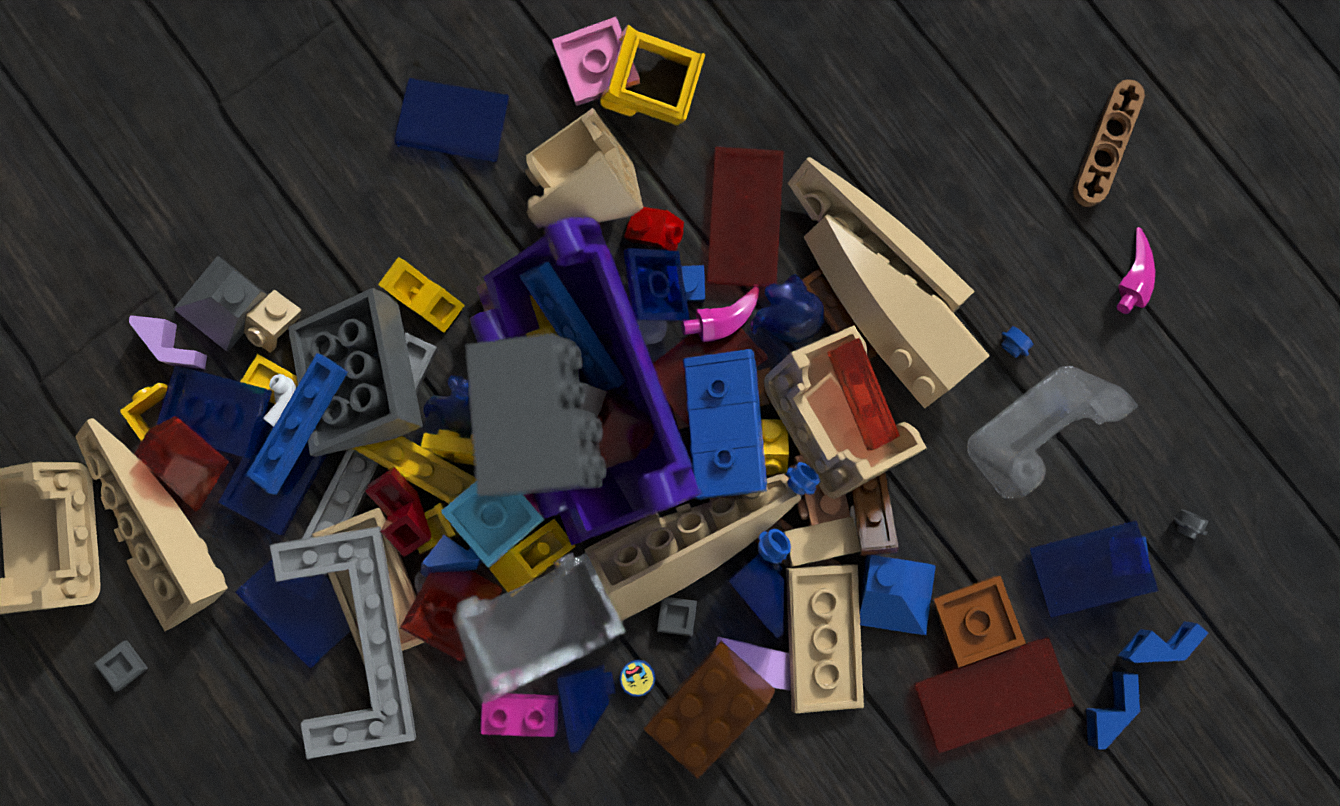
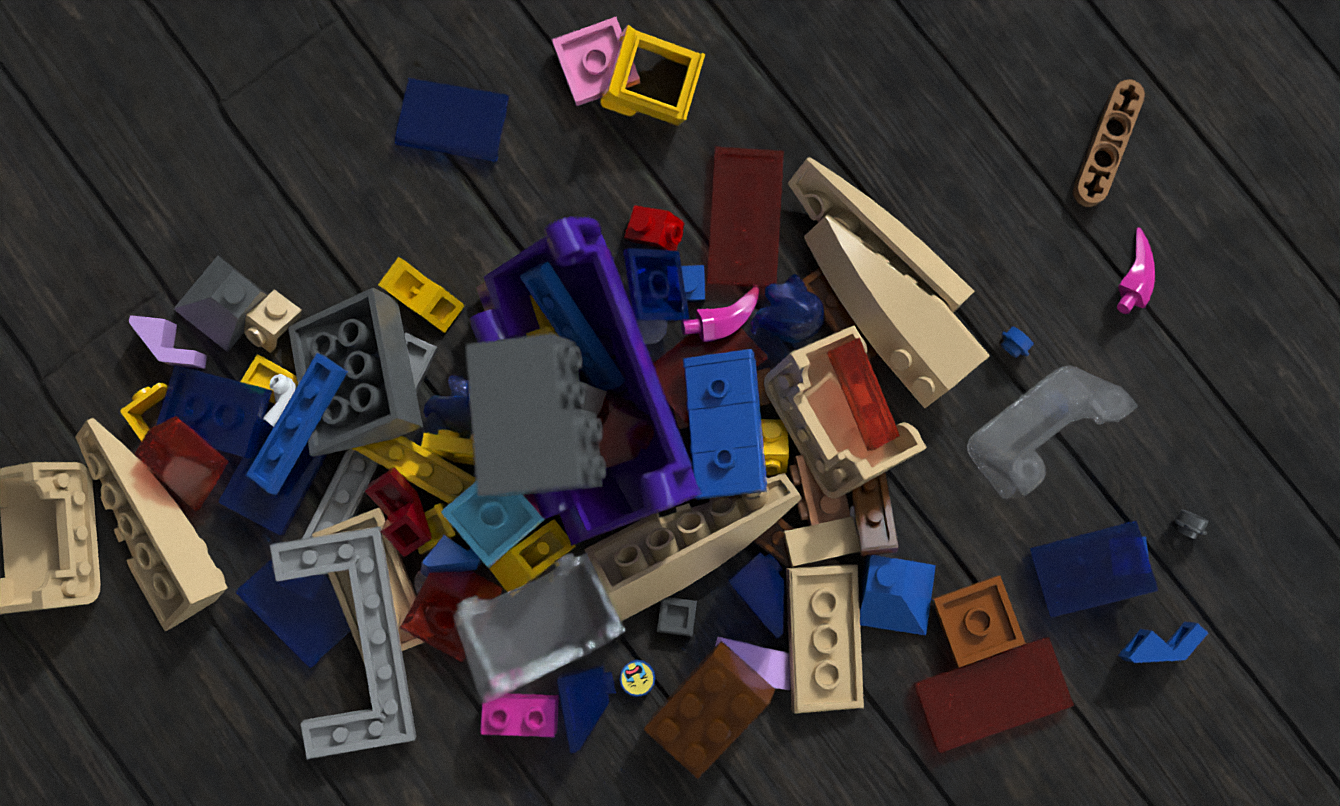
dark grey tile [94,640,148,692] -> none
tan windscreen [525,108,643,228] -> none
blue plate [758,529,791,563] -> none
blue plate [787,462,820,495] -> none
blue slope [1086,672,1140,749] -> none

